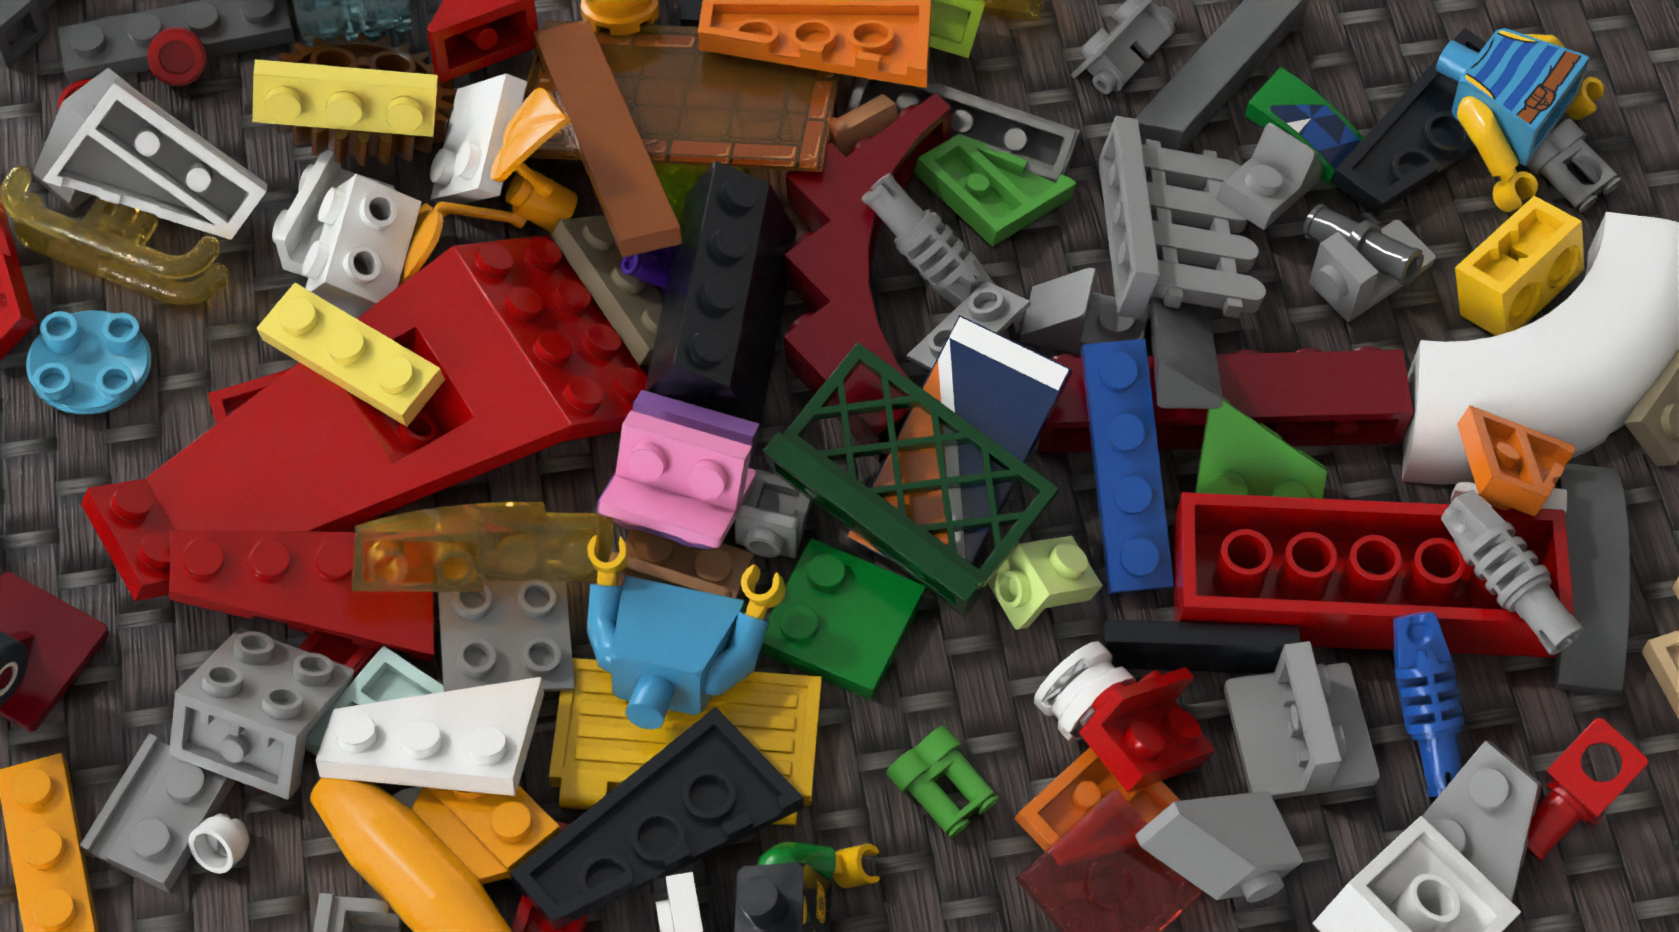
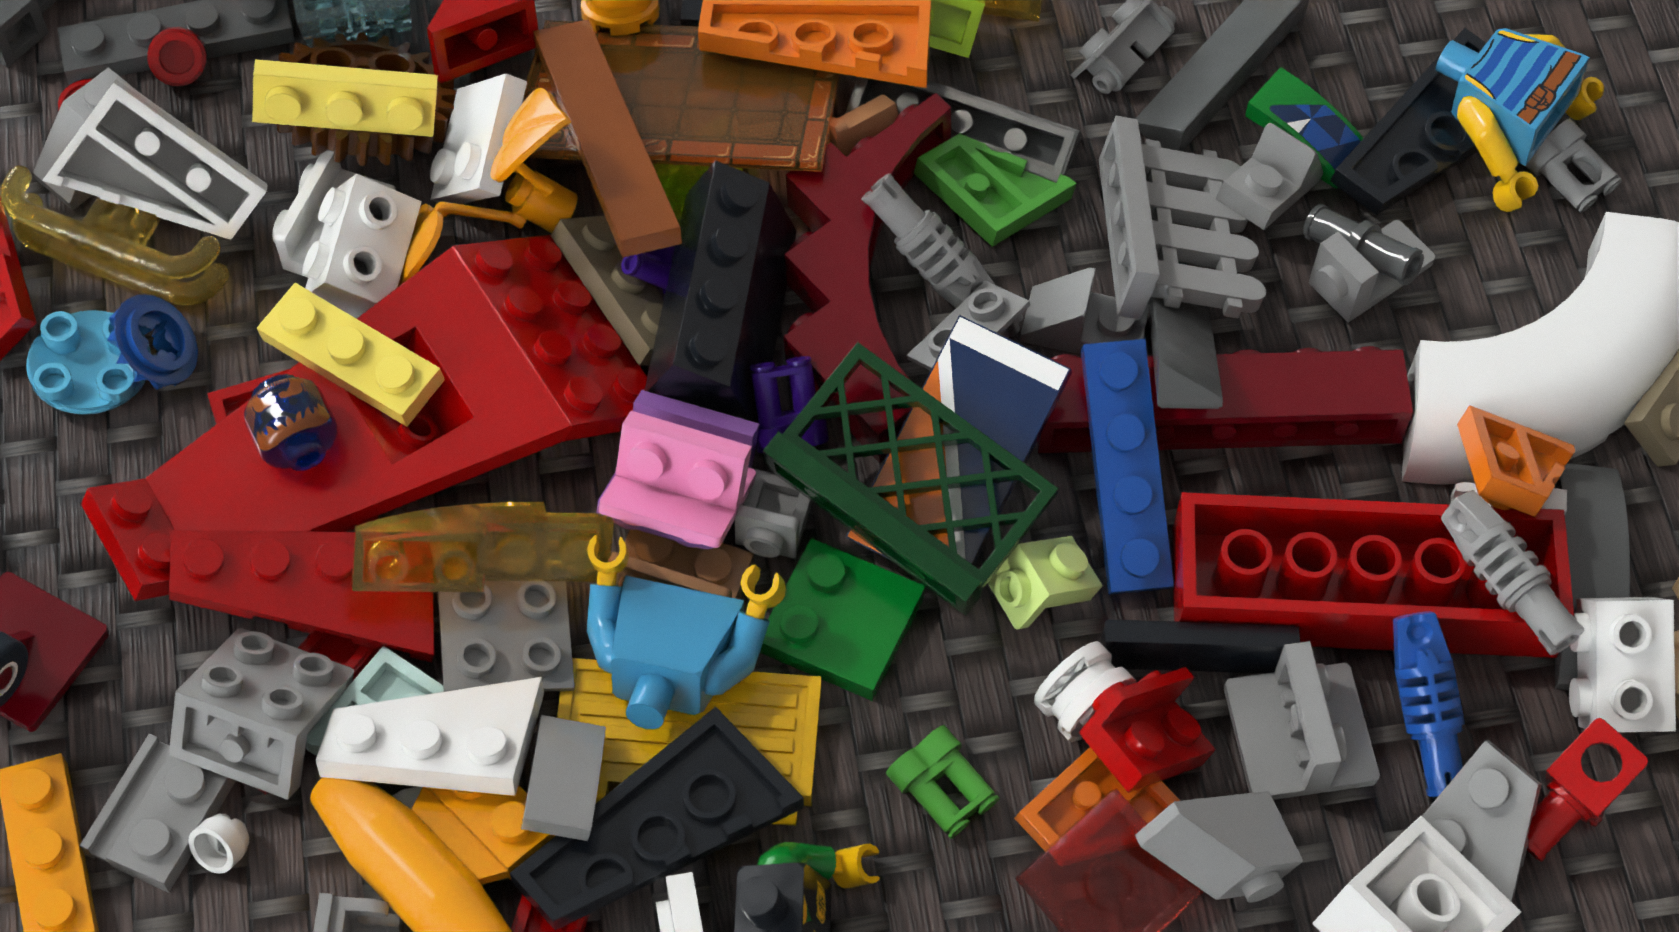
bright green wing [1195,397,1327,499] -> none
yellow brick [1455,196,1585,336] -> none
none -> blue gear [107,294,198,390]
none -> clear blue head [244,374,338,471]
none -> light grey slope [521,715,606,841]
none -> dark purple piece [750,356,829,453]
none -> white brick [1569,597,1676,732]

